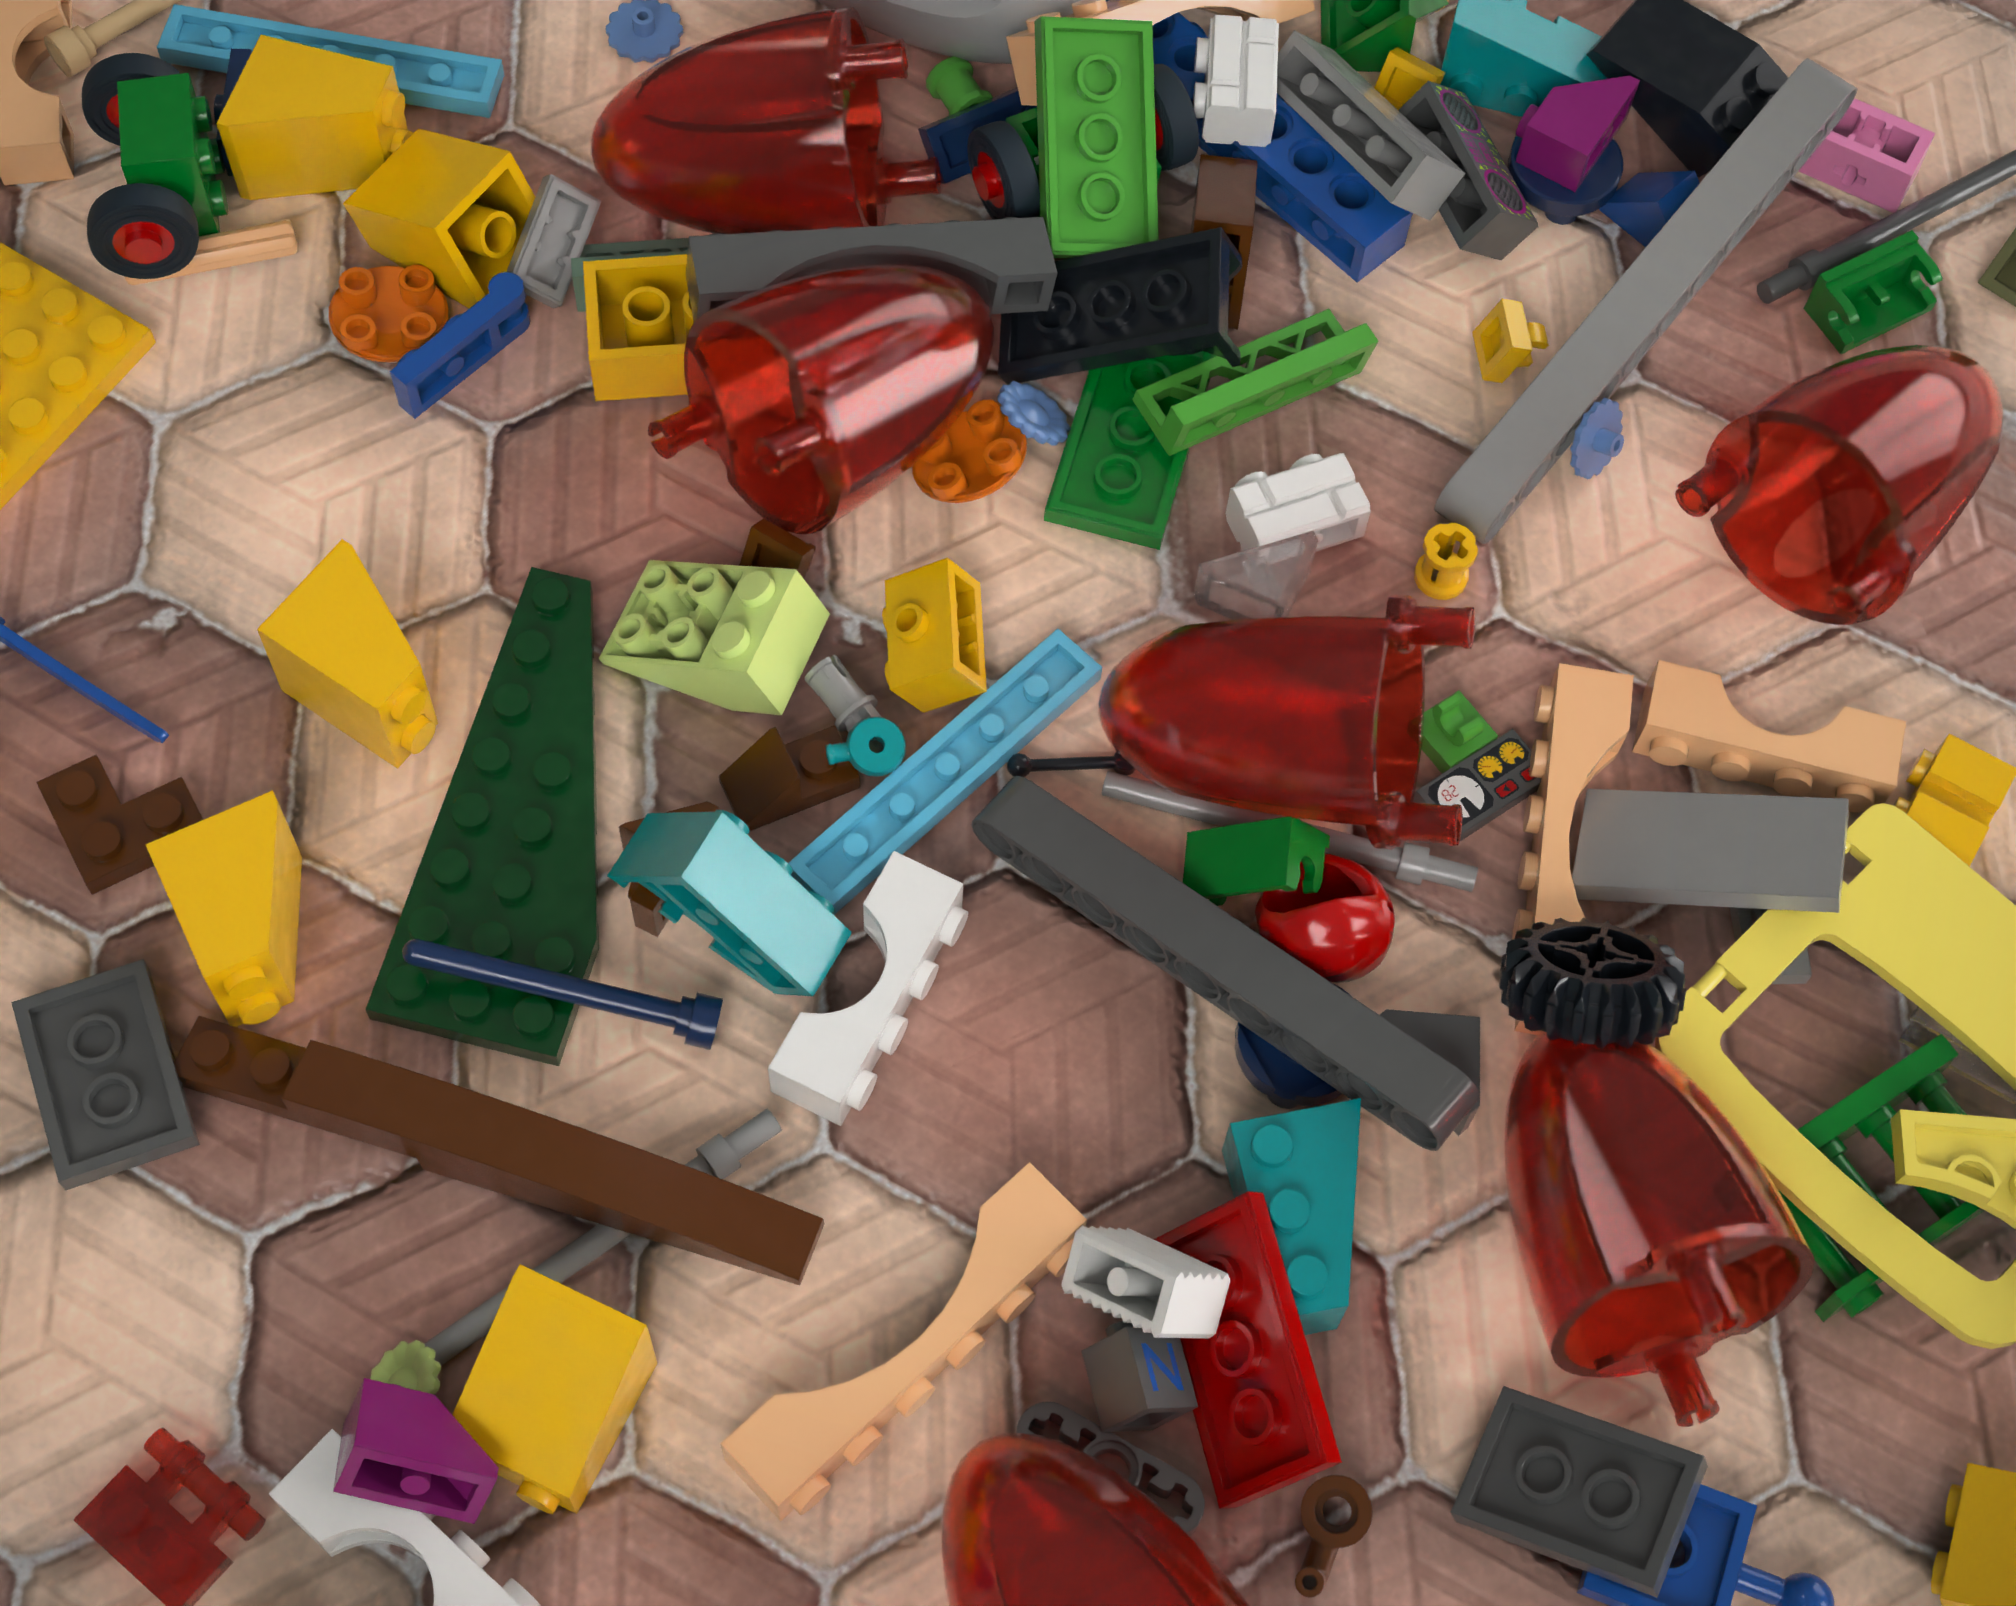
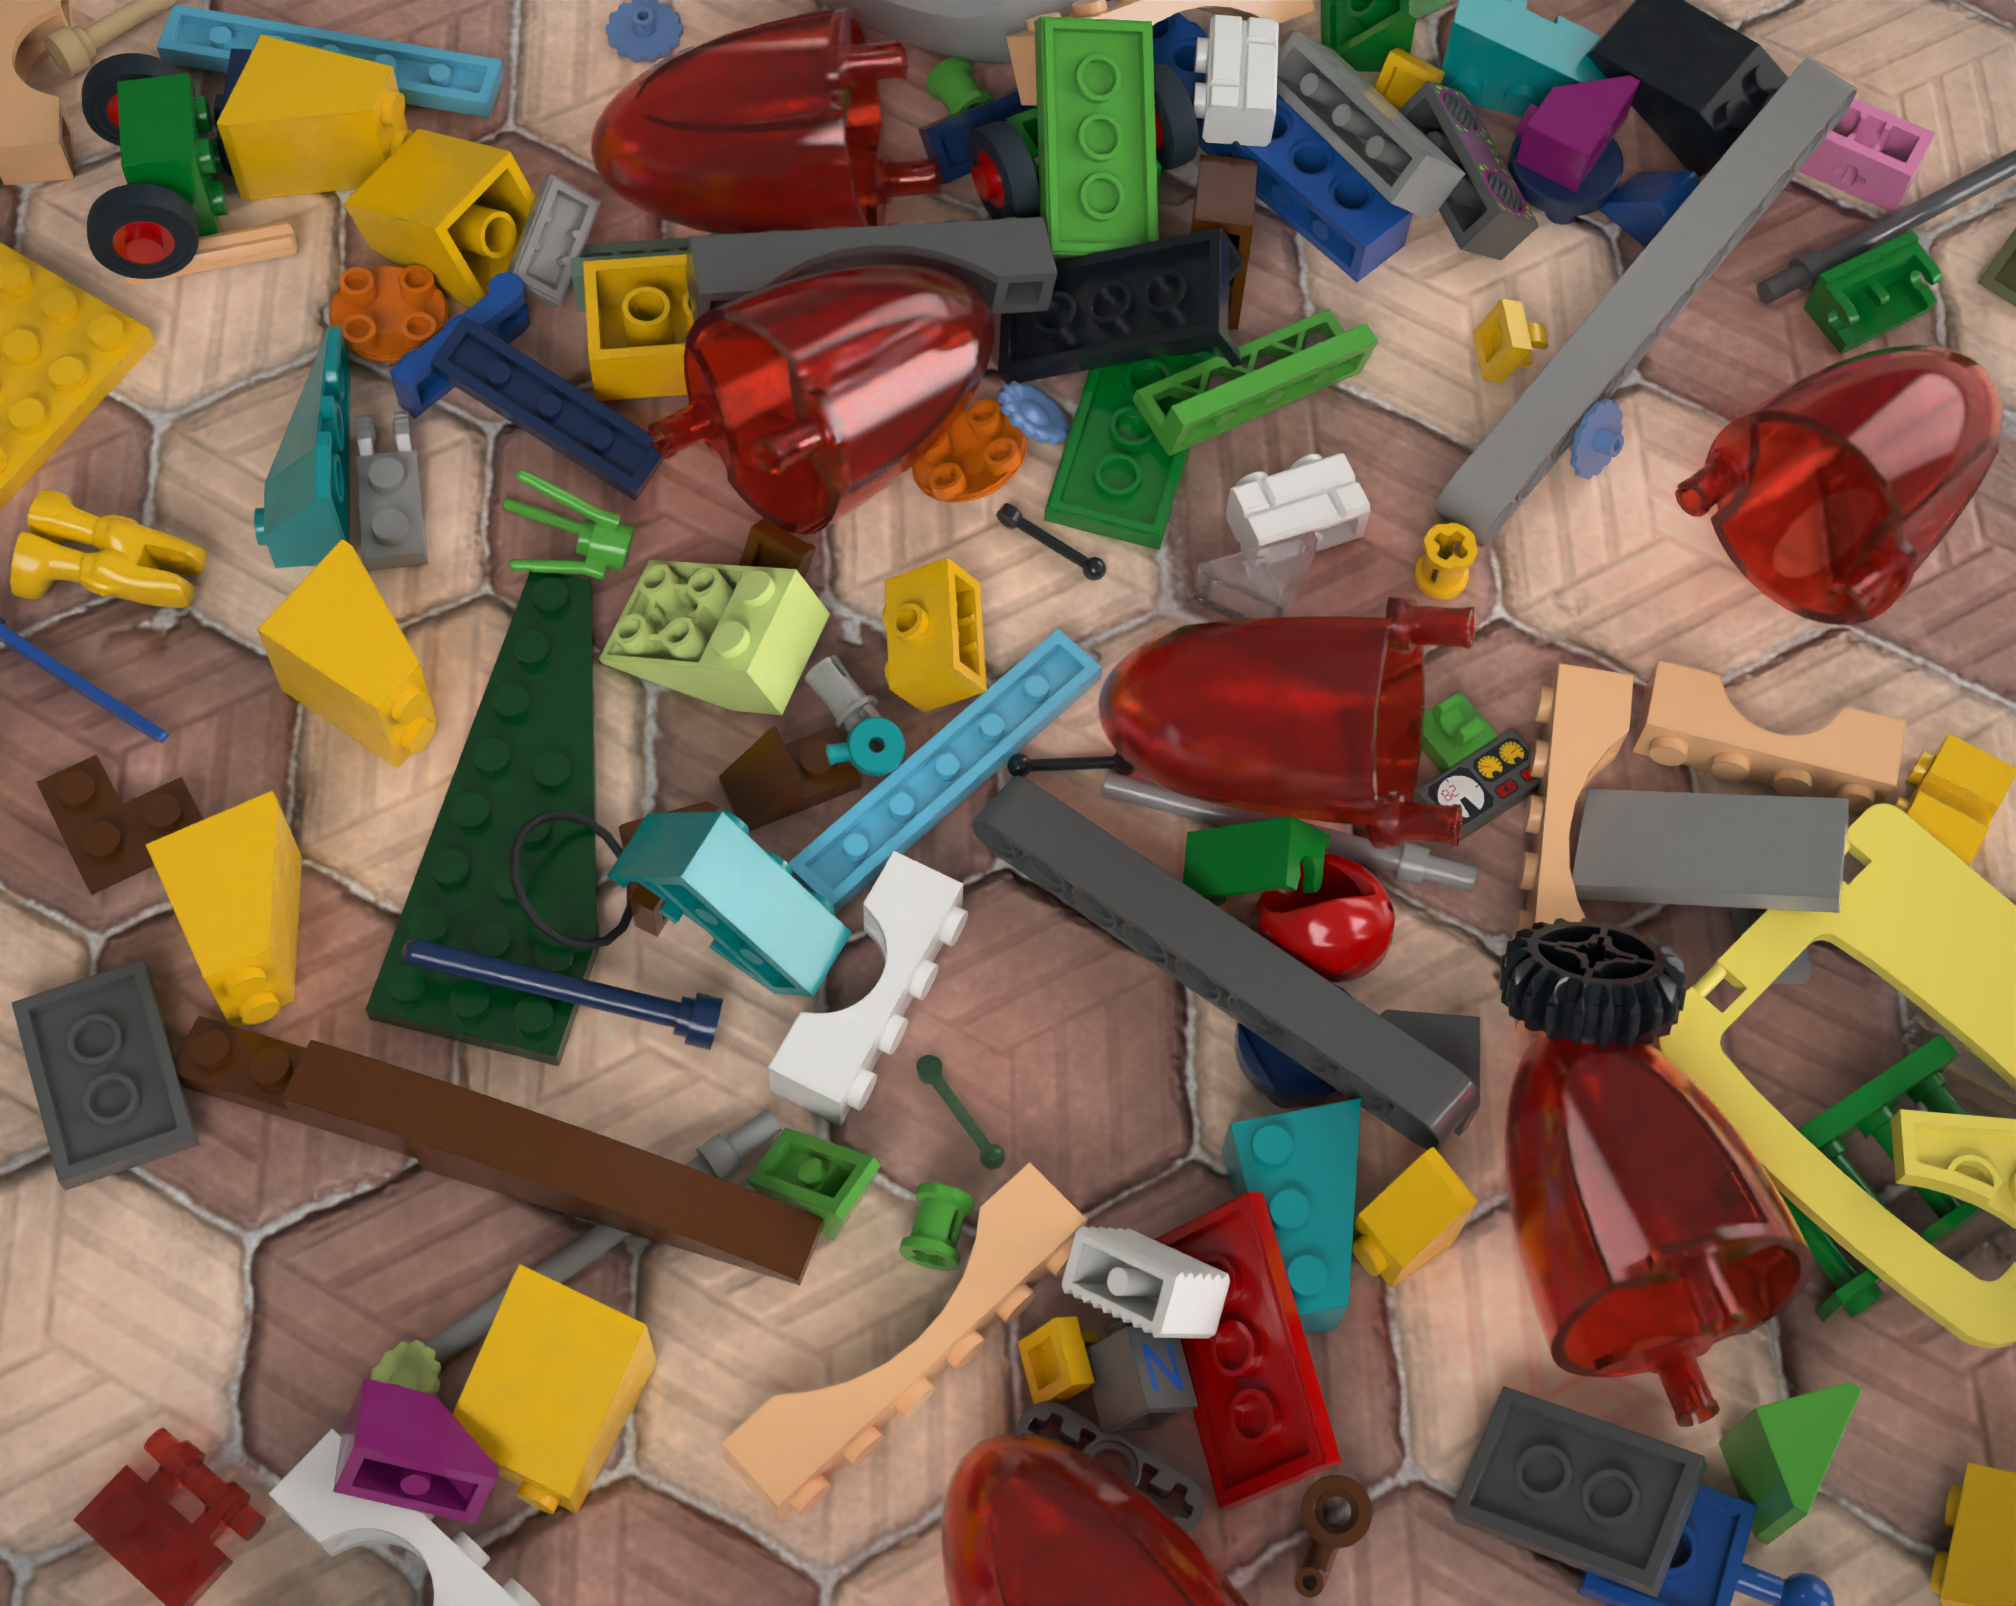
none -> yellow piece [10,489,207,608]
none -> teal wedge [254,326,350,568]
none -> light grey hinge [355,411,428,571]
none -> dark blue plate [430,316,669,501]
none -> bright green plant [502,469,635,580]
none -> black piece [509,810,633,950]
none -> bright green slope [746,1127,881,1241]
none -> bright green bush [899,1182,975,1271]
none -> clear green hinge [916,1055,1006,1170]
none -> black hinge [996,503,1106,581]
none -> yellow tile [1017,1316,1098,1405]
none -> yellow slope [1352,1146,1478,1289]
none -> bright green slope [1718,1382,1862,1545]

